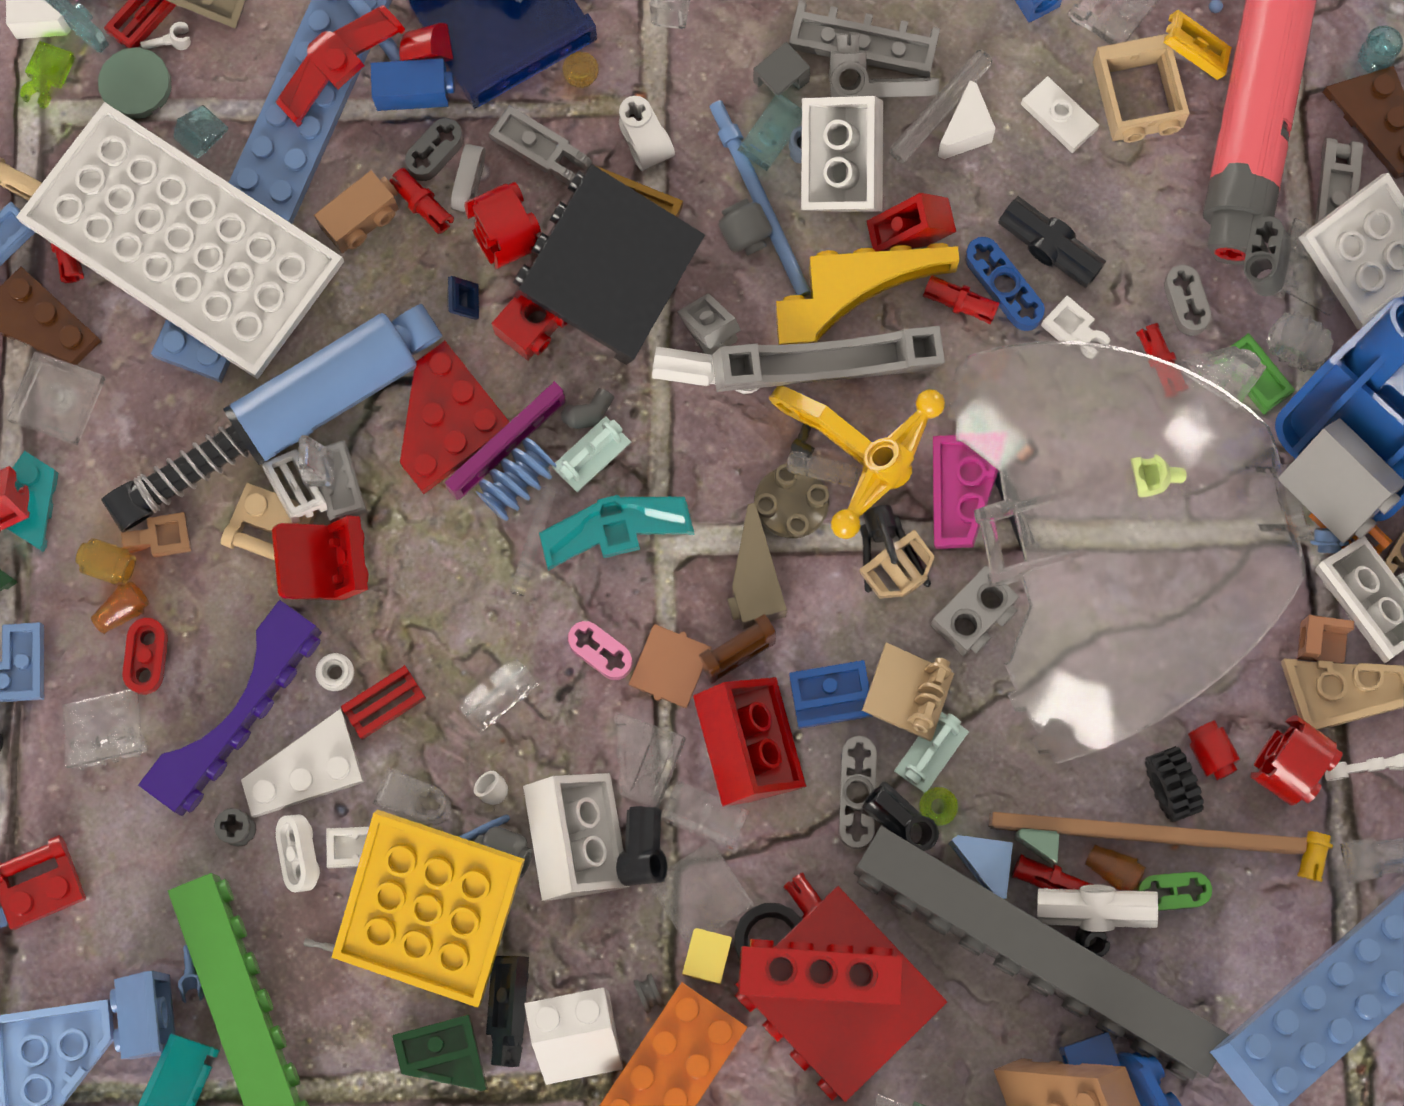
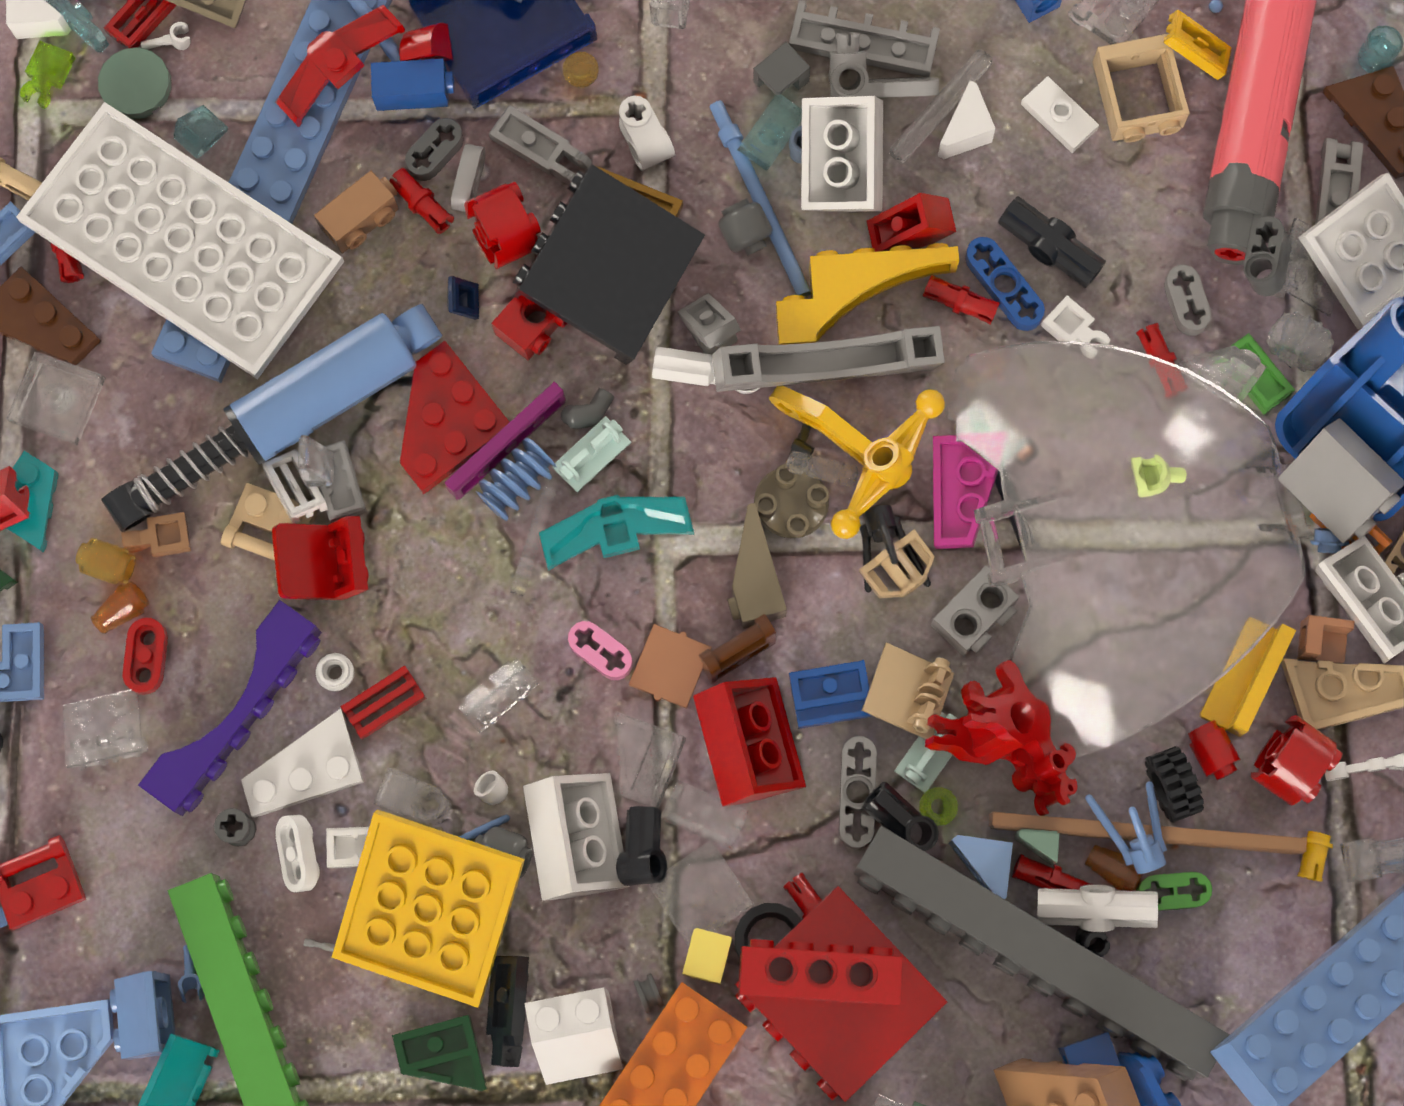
none -> red animal [925,660,1078,816]
none -> medium blue plant [1085,781,1167,874]
none -> yellow panel [1200,617,1296,737]

